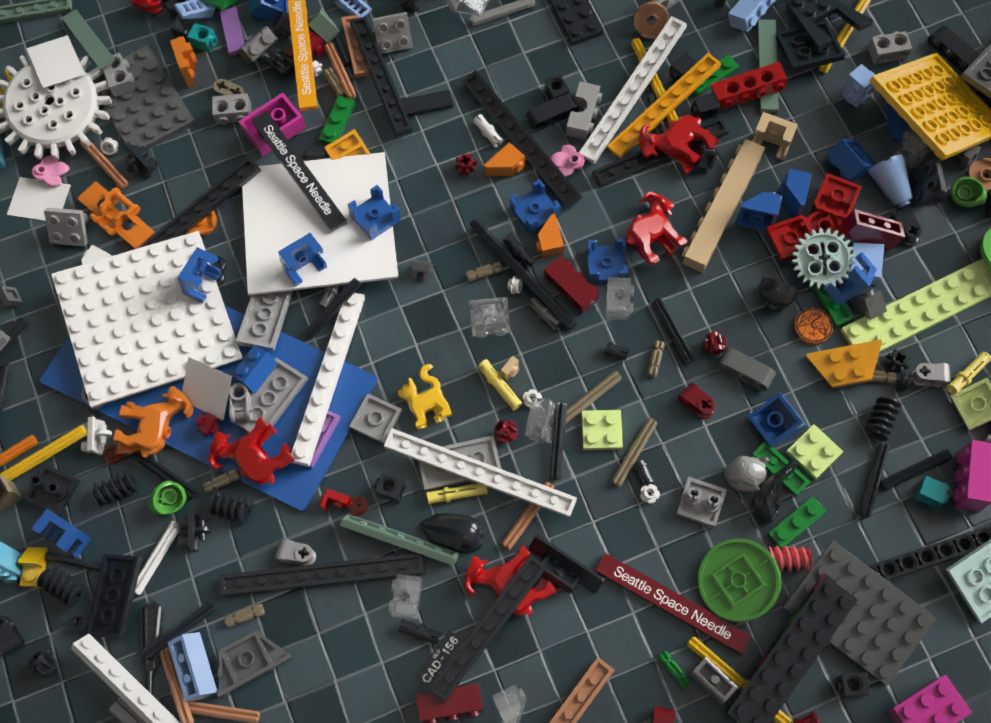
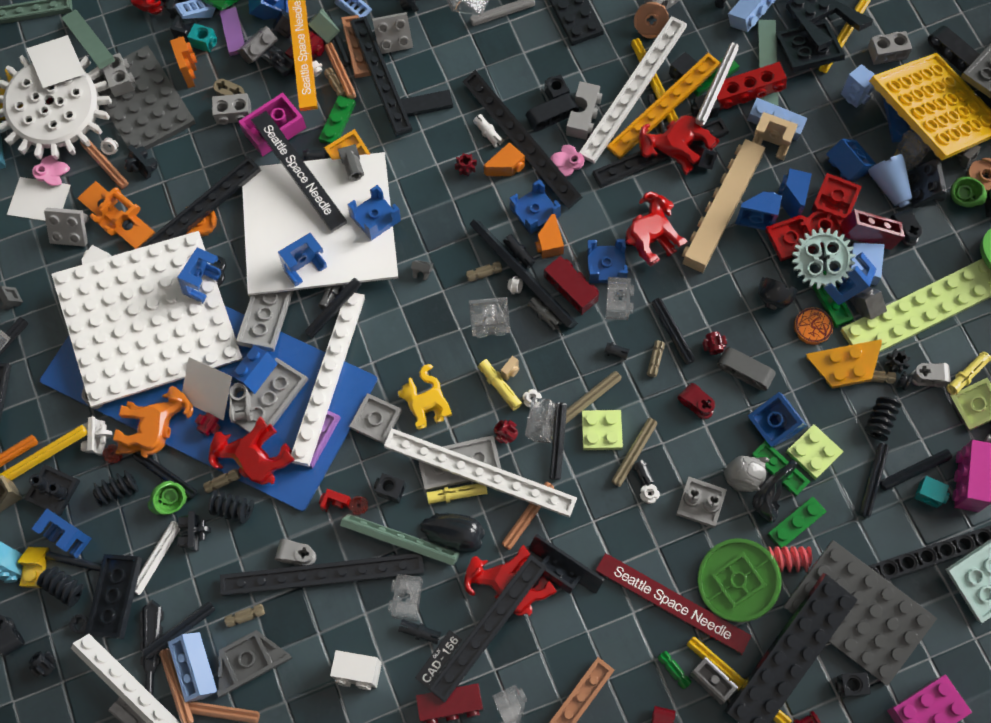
none -> white brick [330,650,382,691]
none -> dark grey piece [338,144,364,181]
none -> light grey axle [696,42,739,126]
none -> light blue brick [747,98,807,141]

